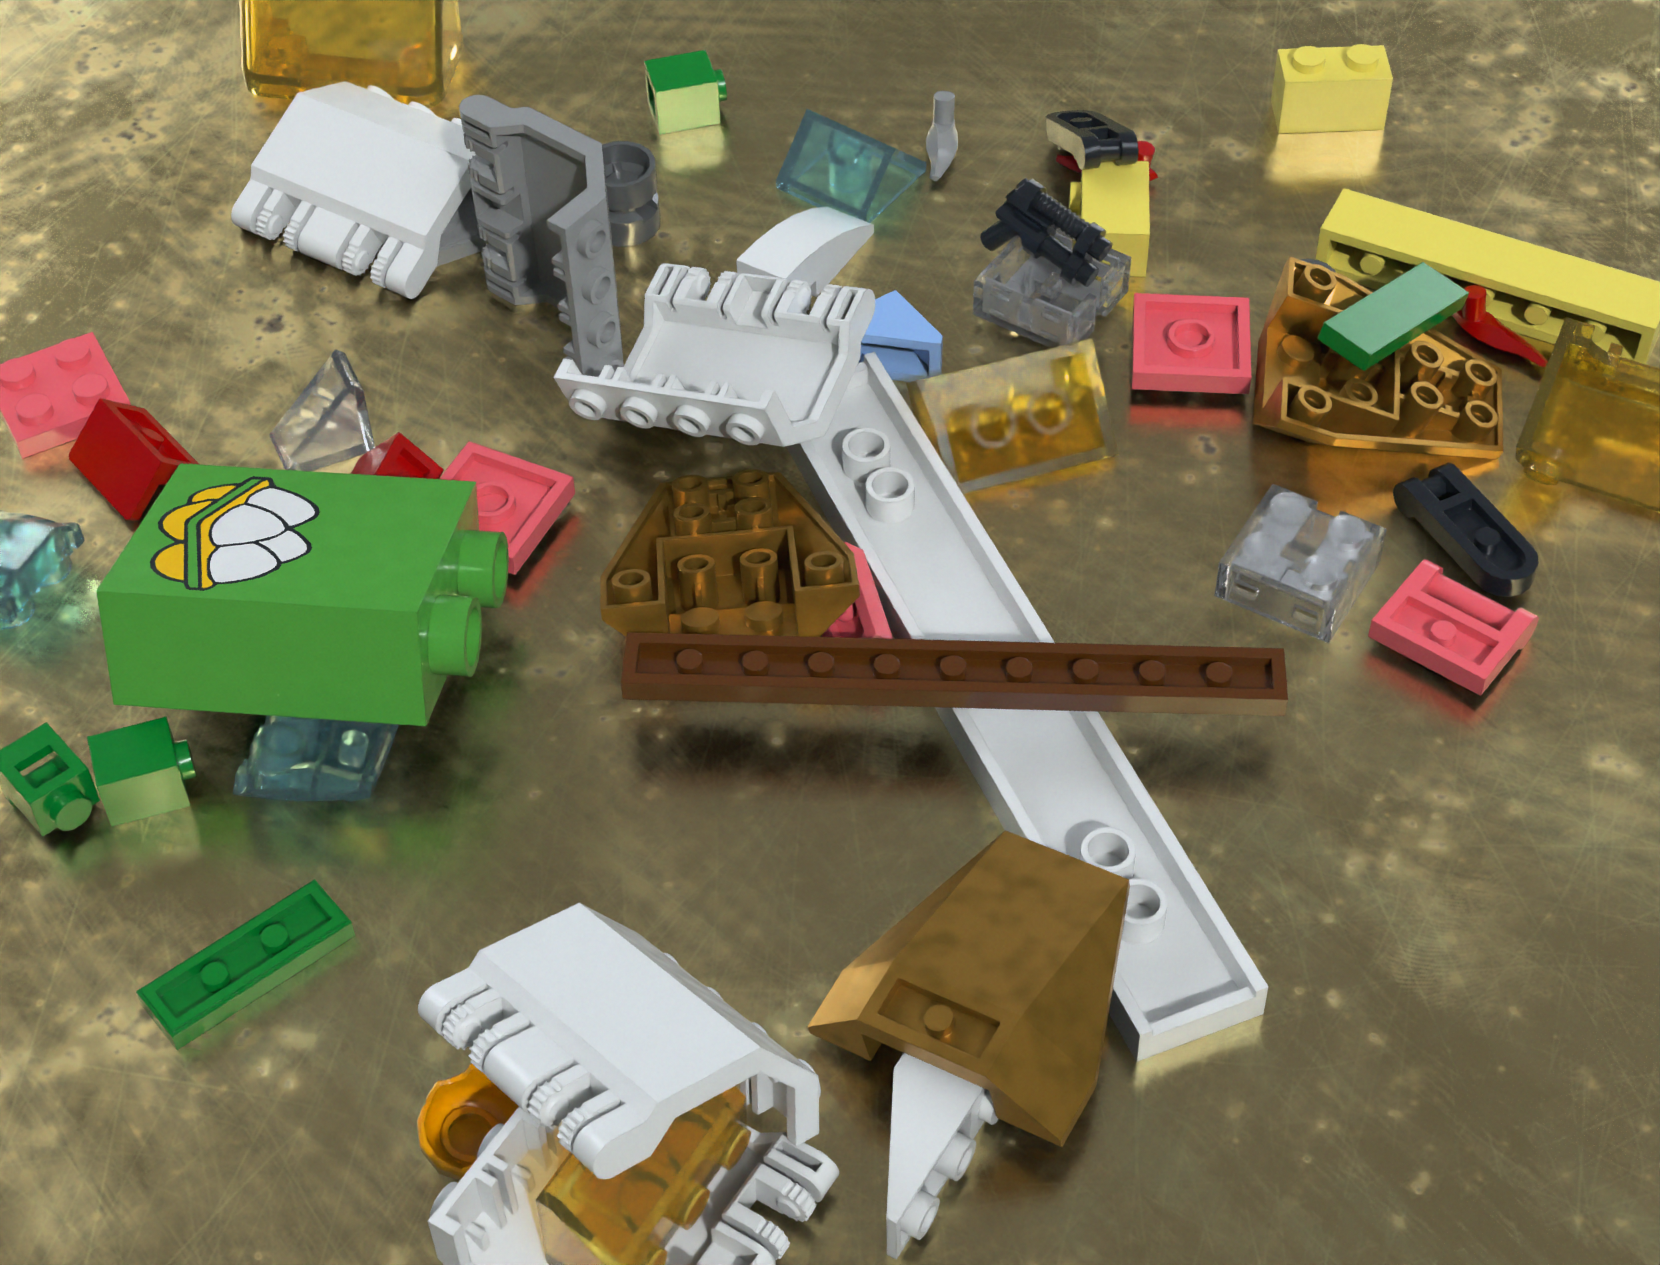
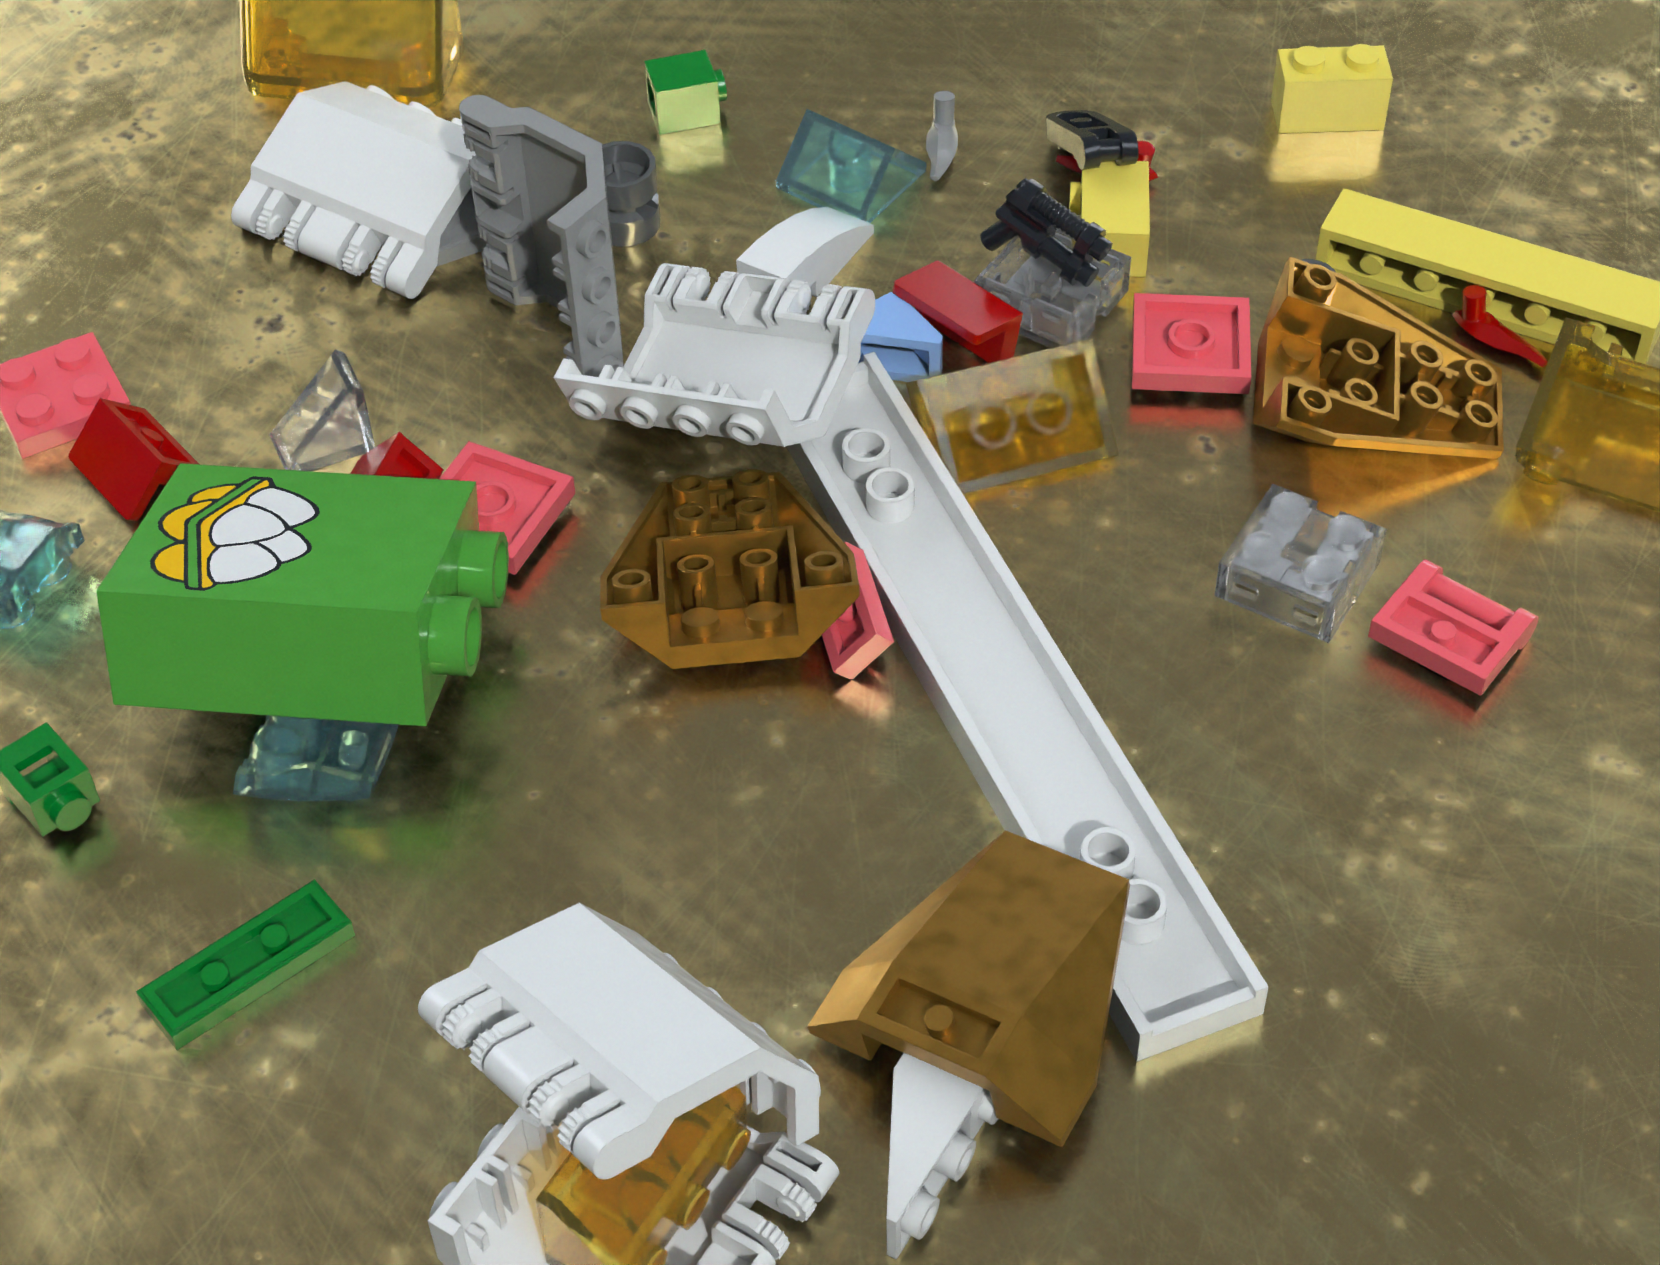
green brick [87,716,197,827] -> none
light orange hair [417,1063,519,1180] -> none
reddish brown plate [621,632,1288,716] -> none
tile [1317,262,1469,371] -> none
black plate [1393,463,1539,597] -> none
none -> red panel [892,260,1023,368]

